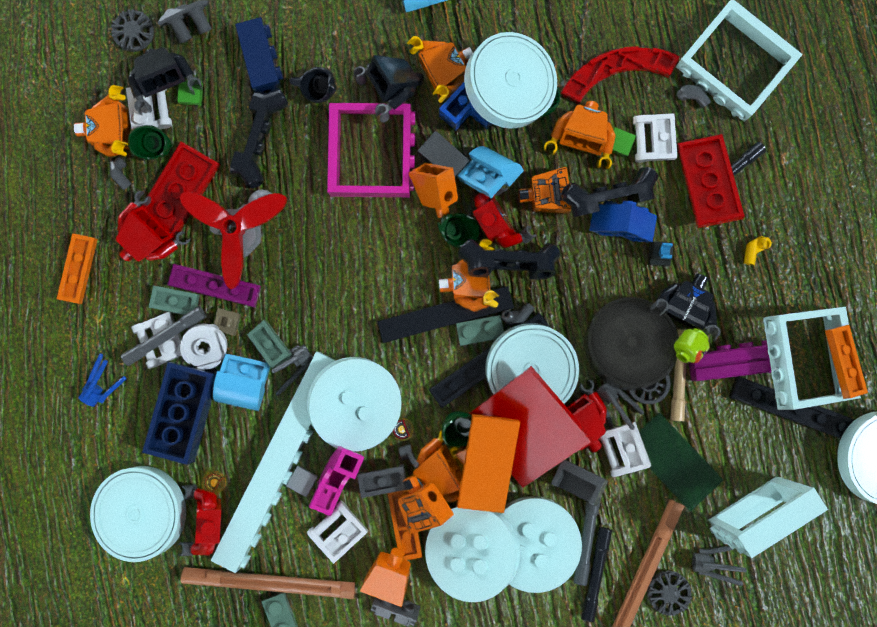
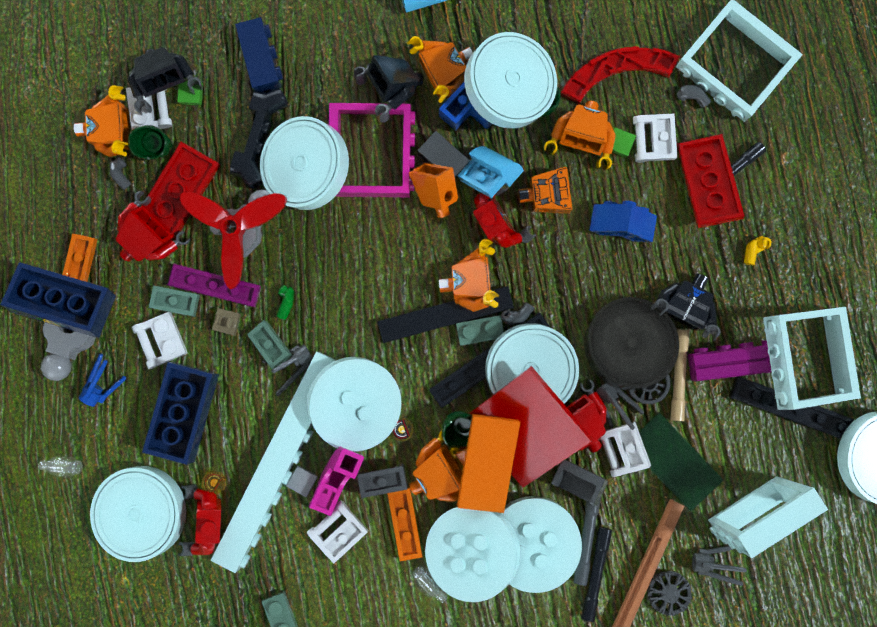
dark grey wheel [111,9,154,52] -> none
dark grey piece [121,306,206,366] -> none
dark grey connector [157,0,212,44] -> none
white plate [180,323,228,370] -> none
nougat piece [181,567,355,599] -> none
medium azure brick [213,354,270,411] -> none
black hair [289,67,337,103] -> none
orange torso [360,548,411,607] -> none
dark grey hinge [370,597,420,627] -> none
dark grey hand [398,444,419,467] -> none
orange torso [398,475,454,534] -> none
dark green hair [437,213,480,248] -> none
black plate [458,239,561,280] -> none
black plate [560,167,658,217] -> none
pearl dark grey piece [648,241,673,267] -> none
lime head [674,328,710,363] -> none
orange plate [825,325,868,399] -> none
none -> dark blue brick [0,262,116,338]
none -> clear plant [38,456,82,478]
none -> light grey piece [40,323,96,381]
none -> light aqua brick [260,116,349,210]
none -> green arm [276,285,294,320]
none -> clear plant [411,565,448,603]

